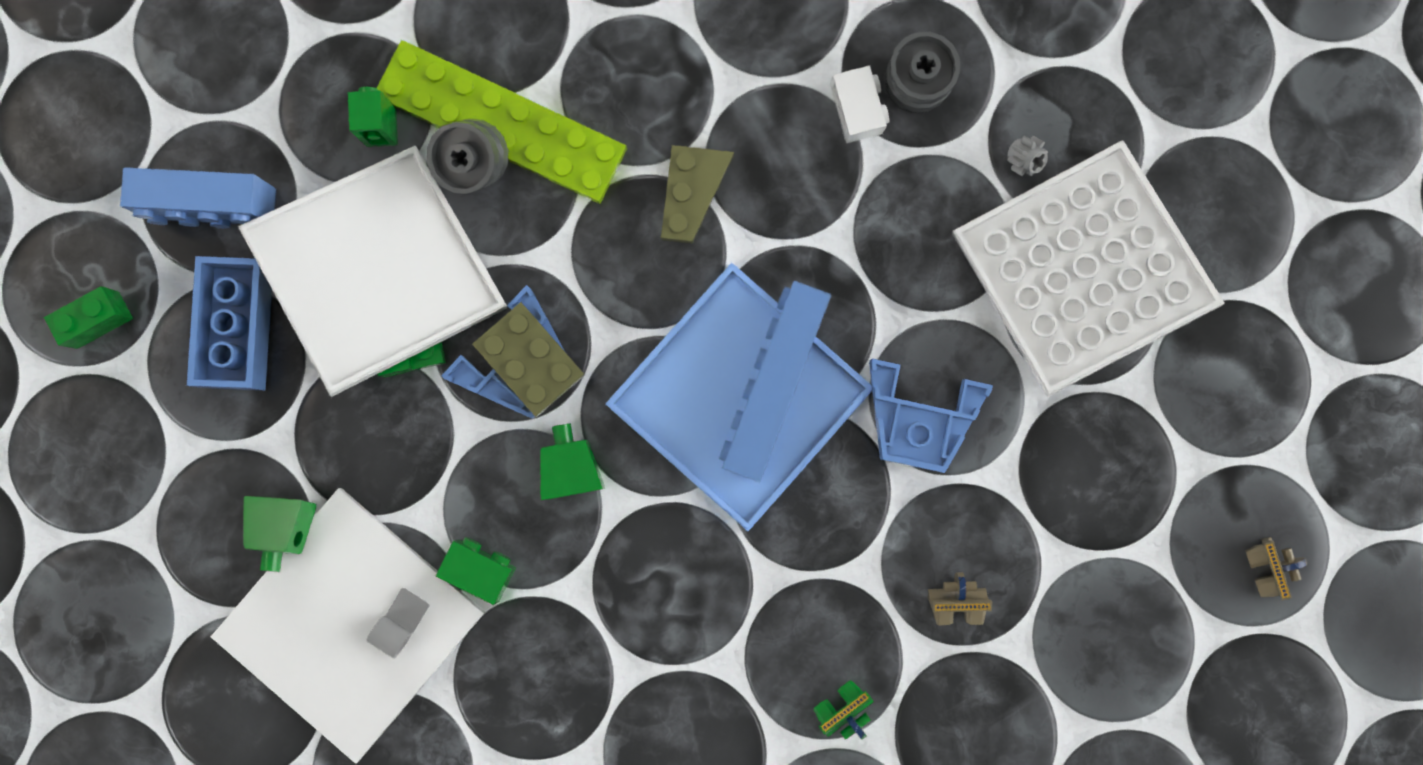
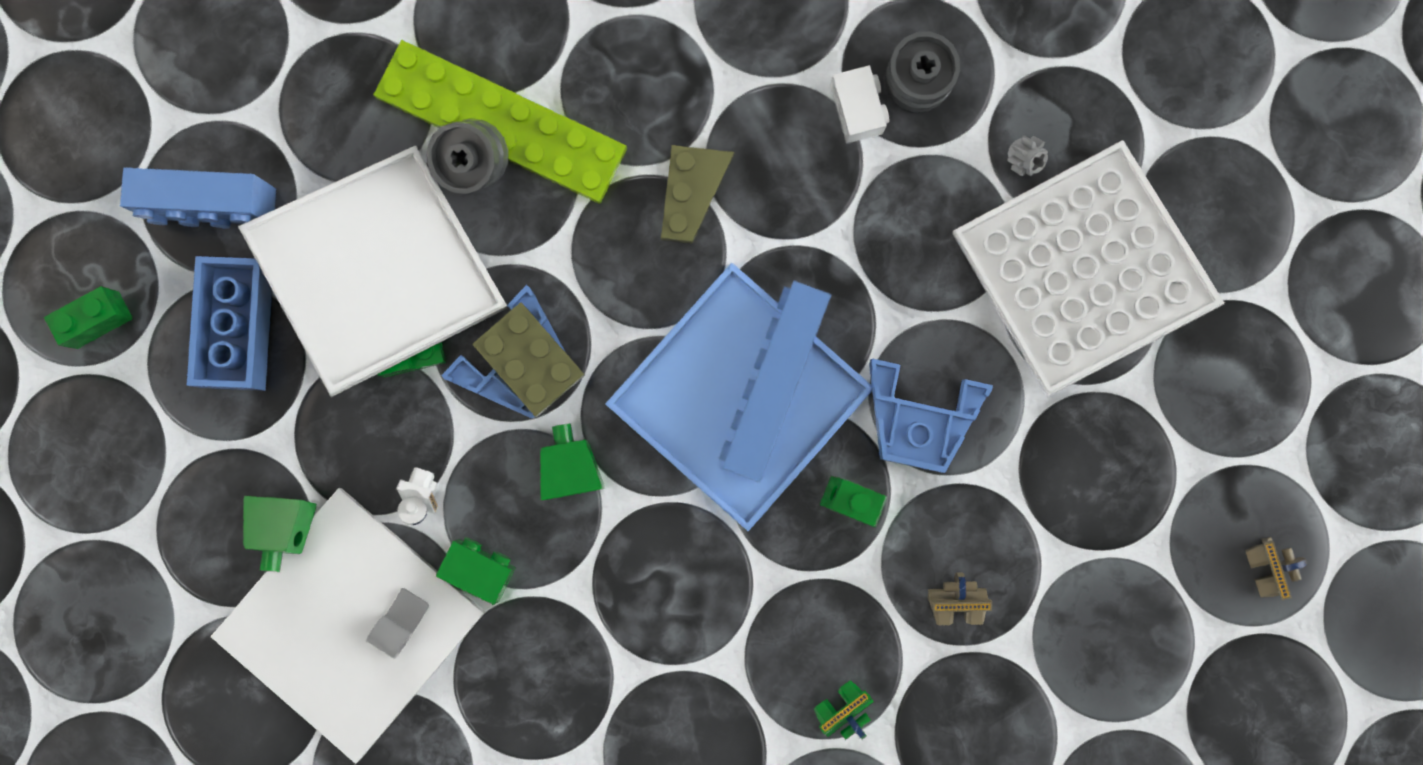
green brick [348,87,398,147] -> none
none -> white hips [397,467,438,525]
none -> green torso [819,476,887,528]

